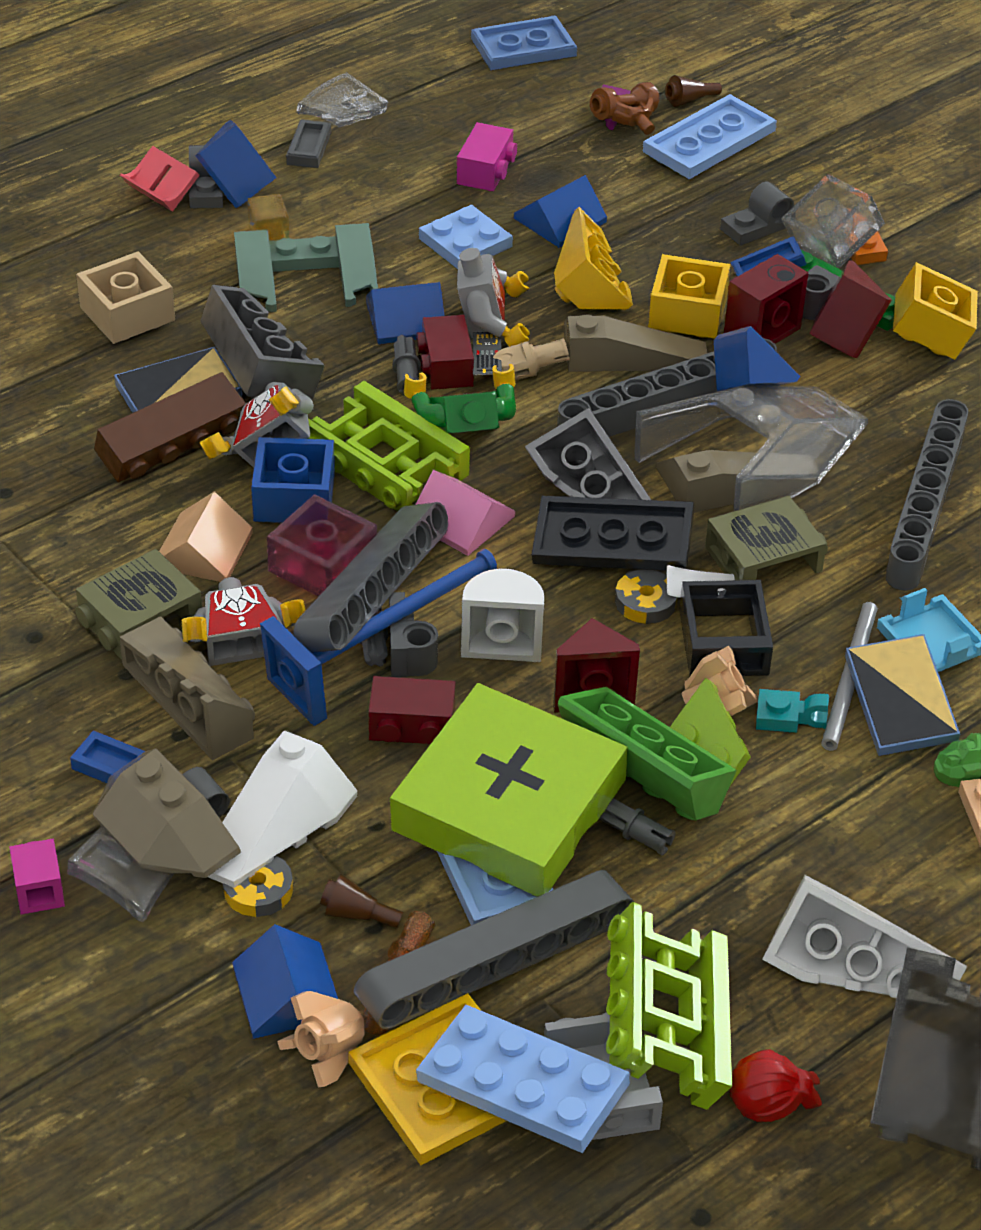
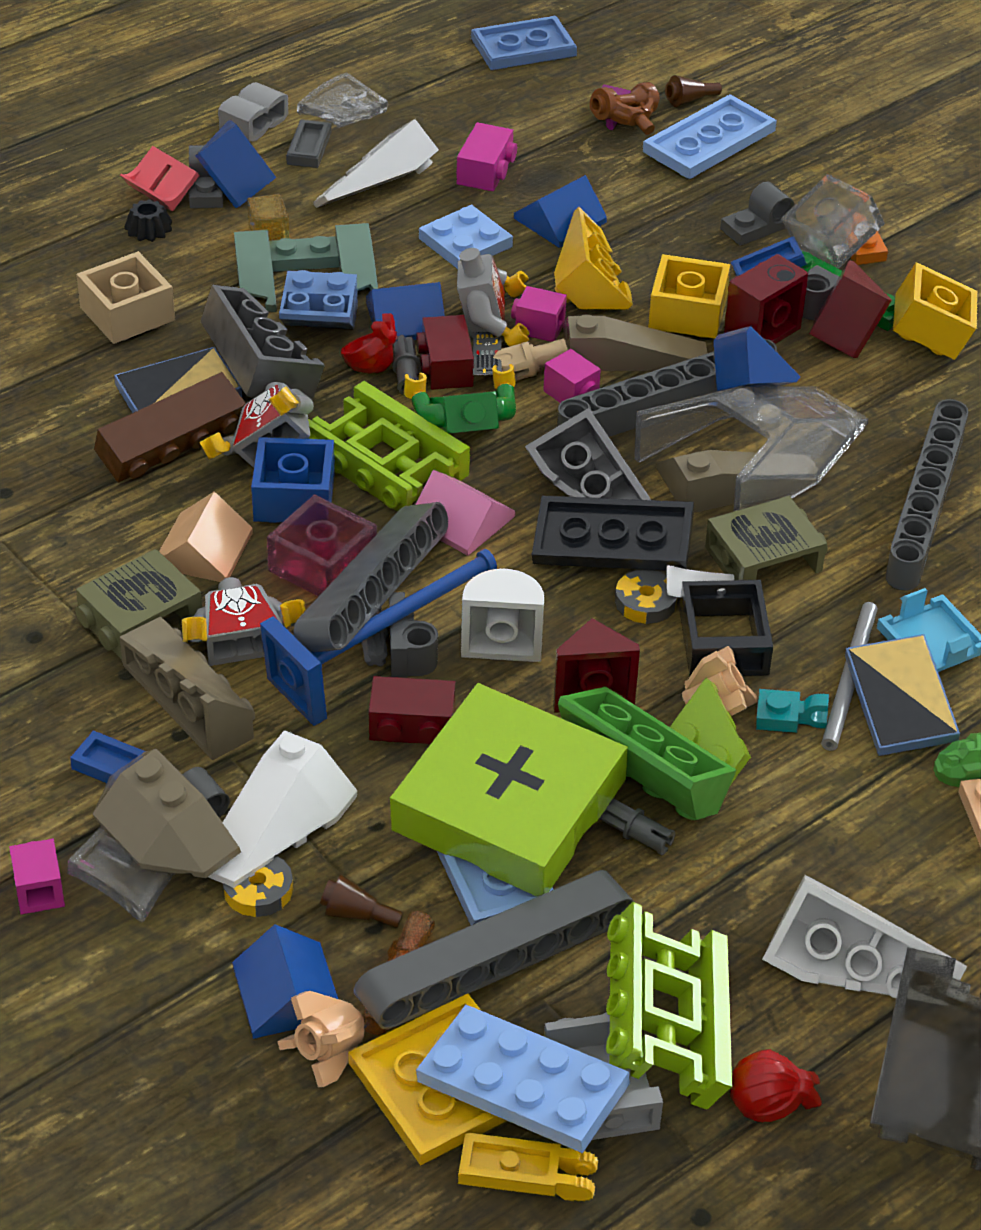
none -> black piece [124,199,172,242]
none -> light grey brick [218,82,288,141]
none -> medium blue slope [279,270,357,329]
none -> white wedge [313,119,439,208]
none -> red piece [341,313,398,374]
none -> yellow hinge [458,1133,598,1202]
none -> dark pink brick [511,286,567,342]
none -> dark pink brick [544,349,601,403]

